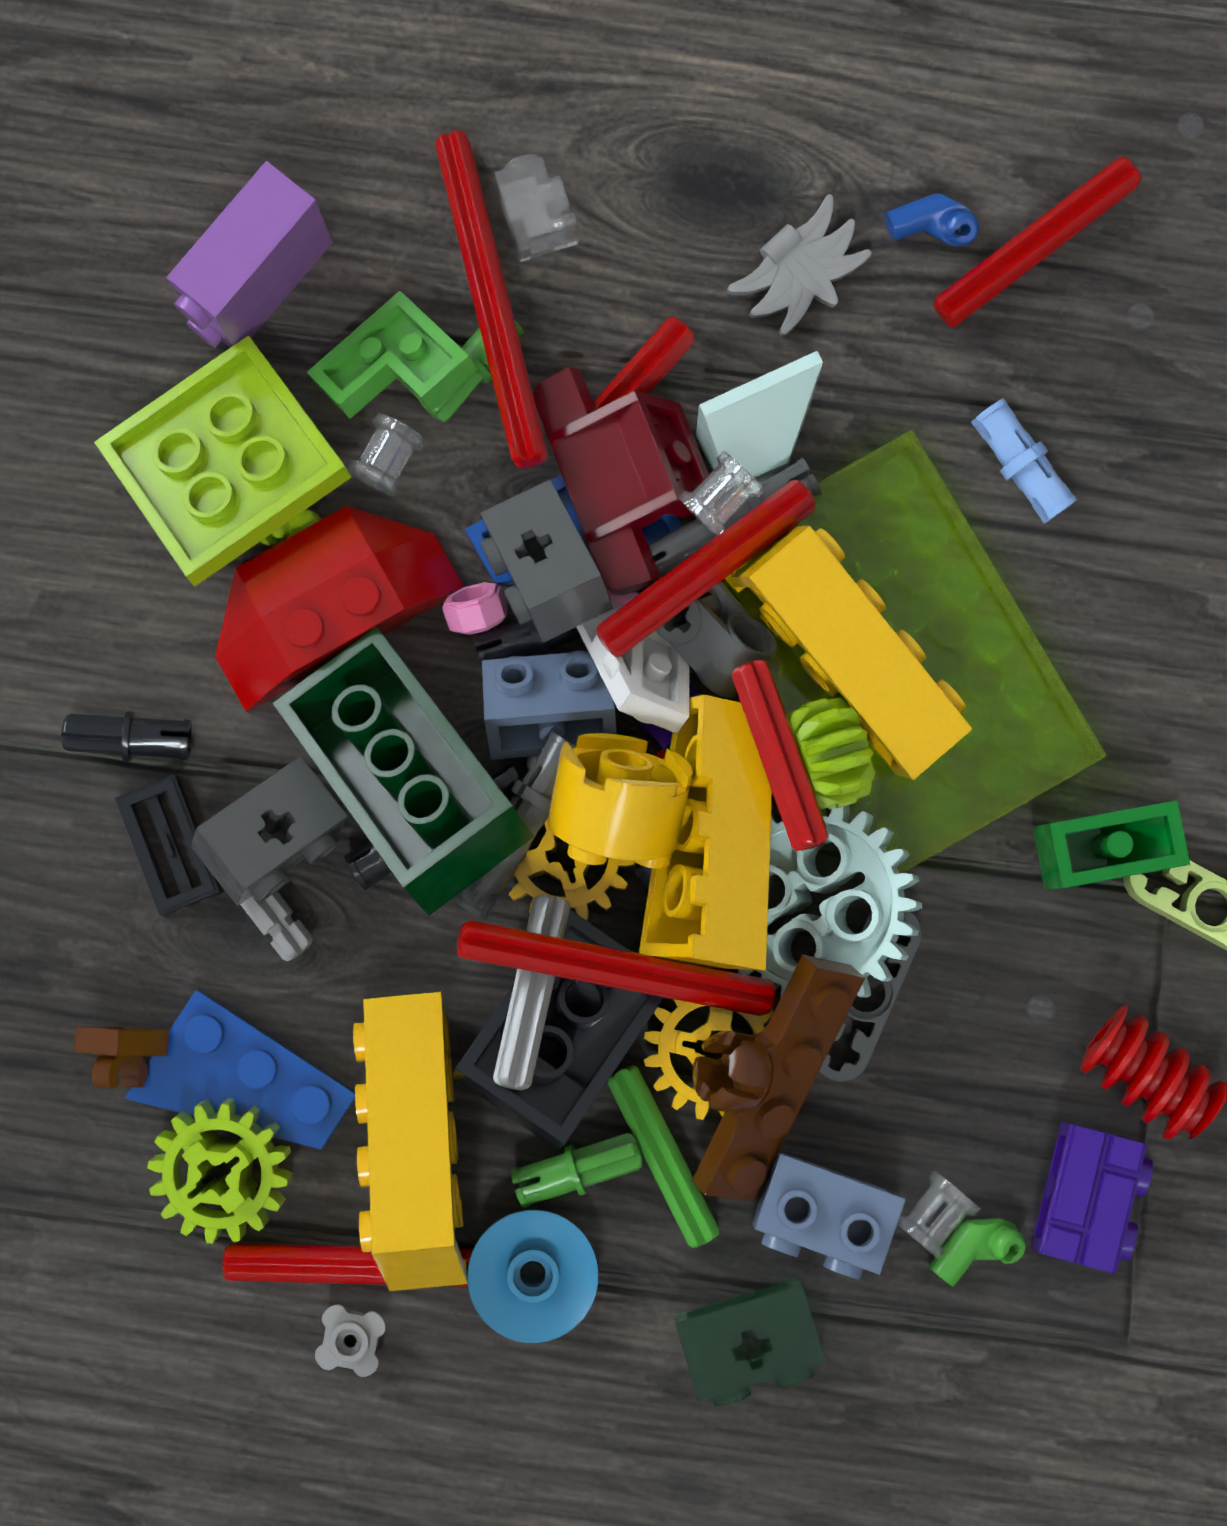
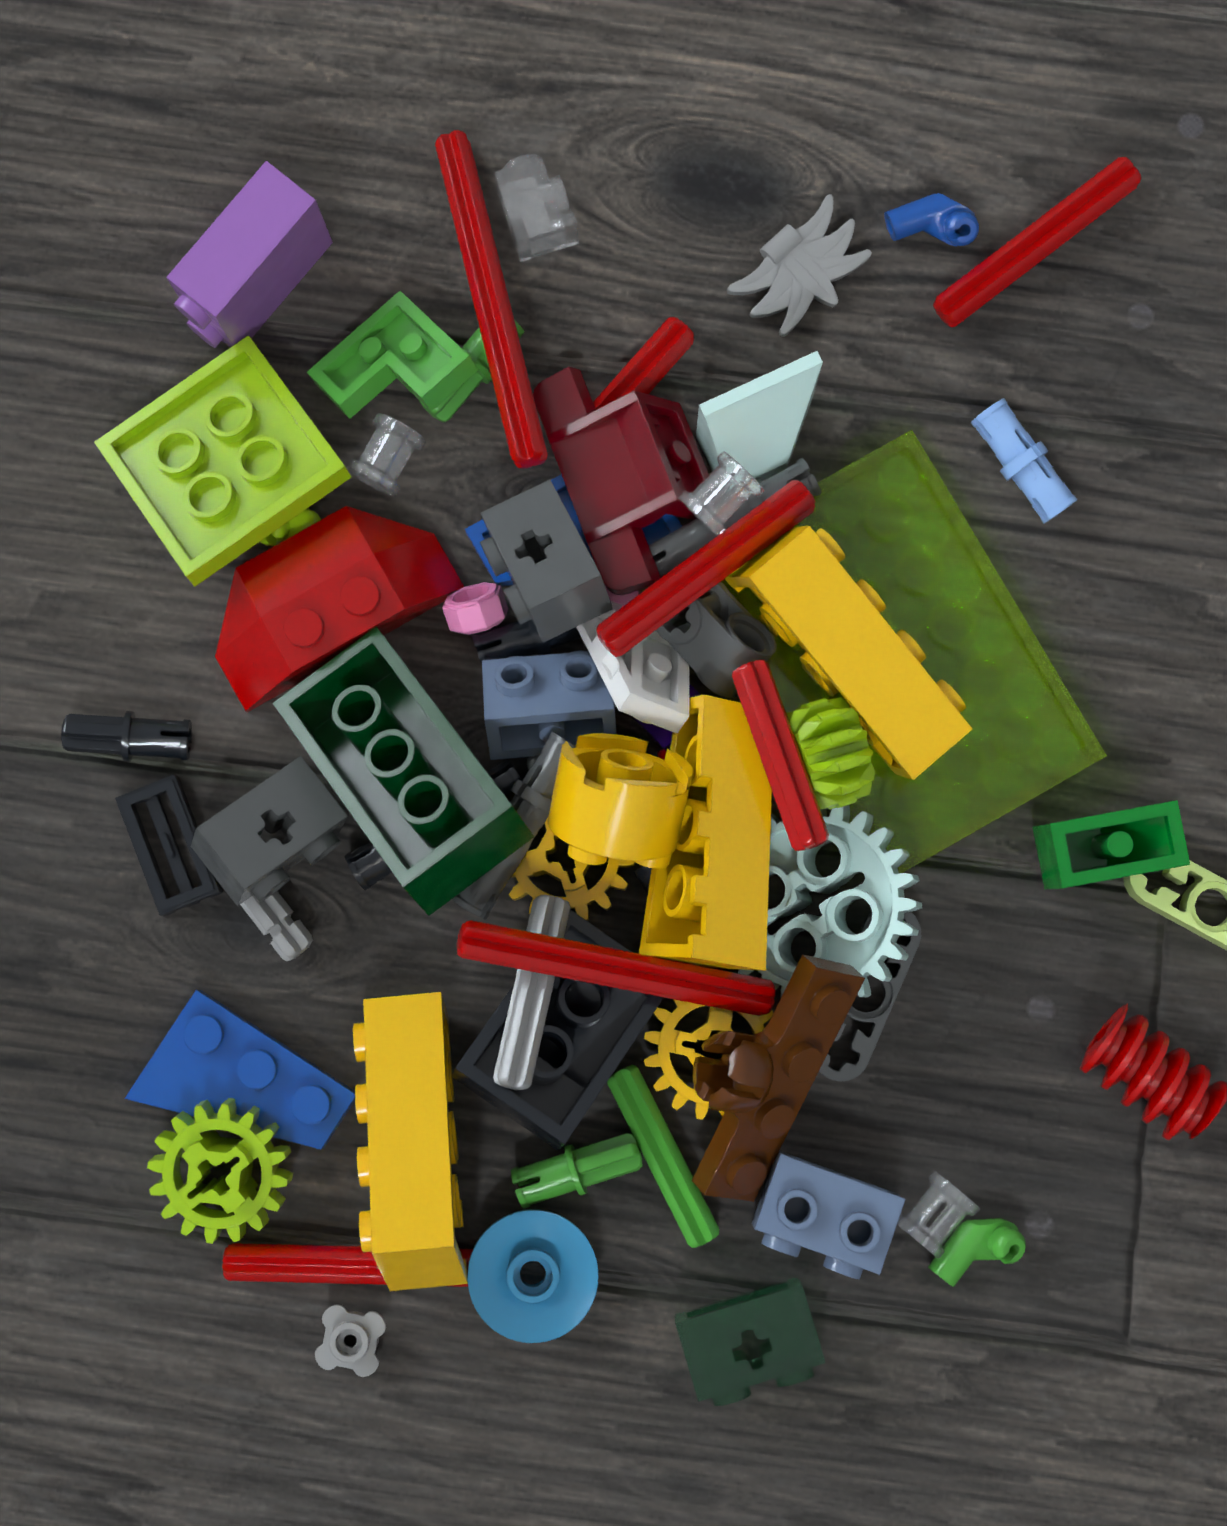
reddish brown tile [74,1026,169,1088] -> none
dark purple brick [1030,1122,1153,1274] -> none

